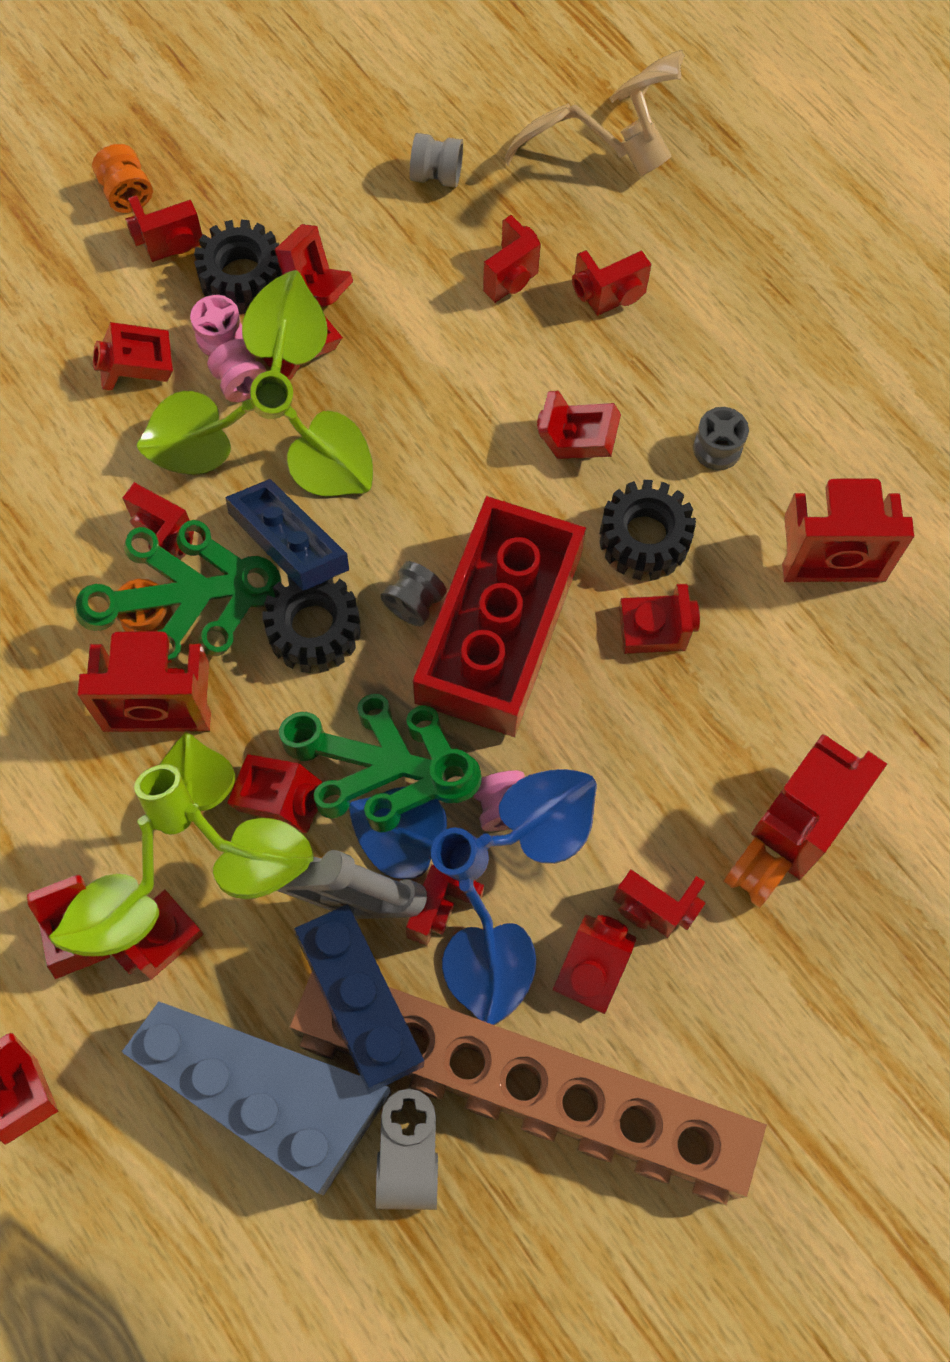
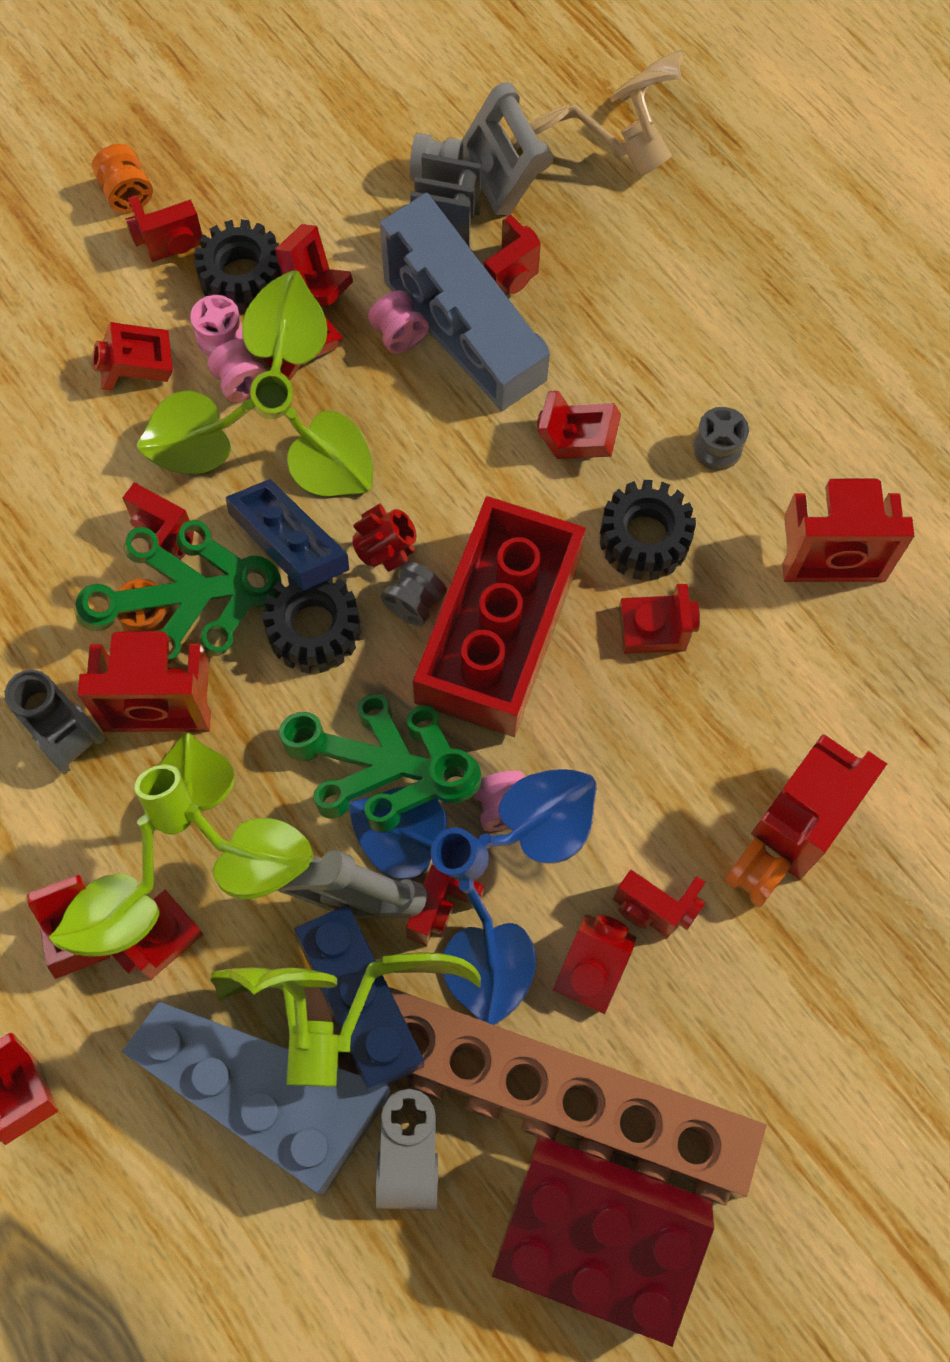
red bracket [227,754,323,833] -> none
red bracket [572,250,652,316] -> none
none -> dark grey piece [4,669,107,775]
none -> lime plant [210,952,481,1087]
none -> red gear [352,504,417,572]
none -> bright pink wheel [368,290,429,354]
none -> sand blue wedge [380,192,550,412]
none -> dark grey piece [410,153,481,248]
none -> light grey plate [463,82,554,215]
none -> dark red brick [492,1135,714,1347]

